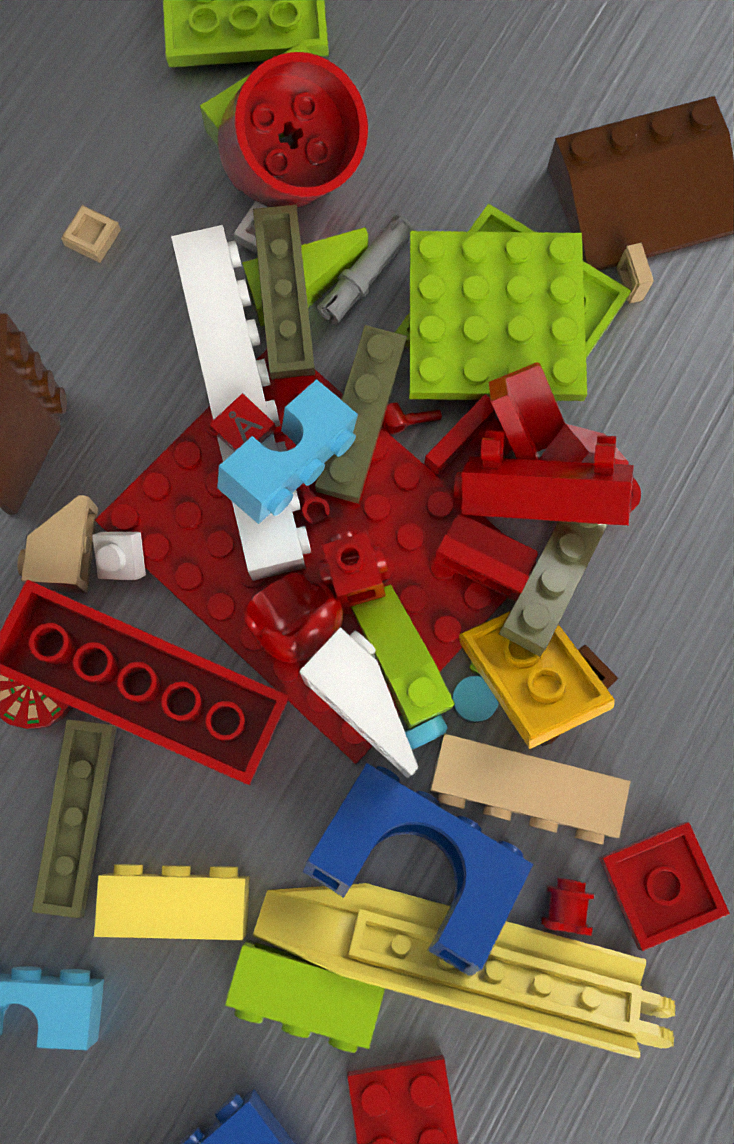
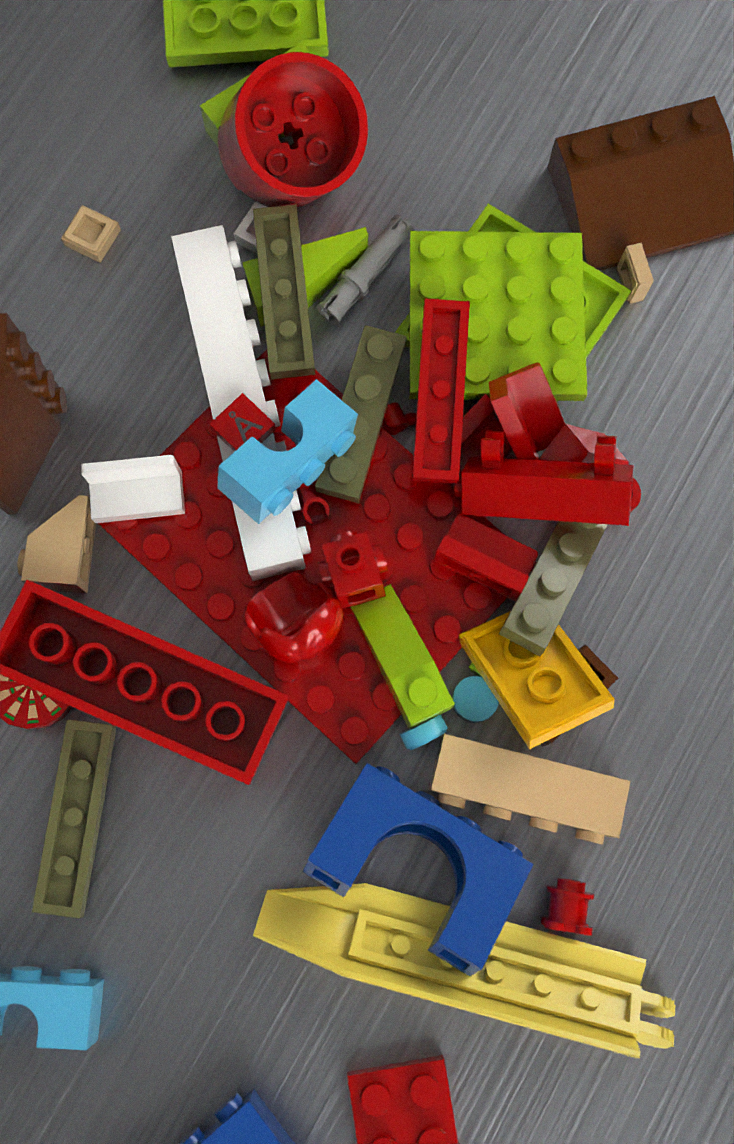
white plate [92,532,146,580] -> none
light yellow brick [94,864,250,940] -> none
lime brick [225,939,385,1052] -> none
white slope [299,628,418,778] -> none
red plate [599,822,730,951] -> none
none -> white panel [81,455,185,523]
none -> red plate [412,298,470,484]

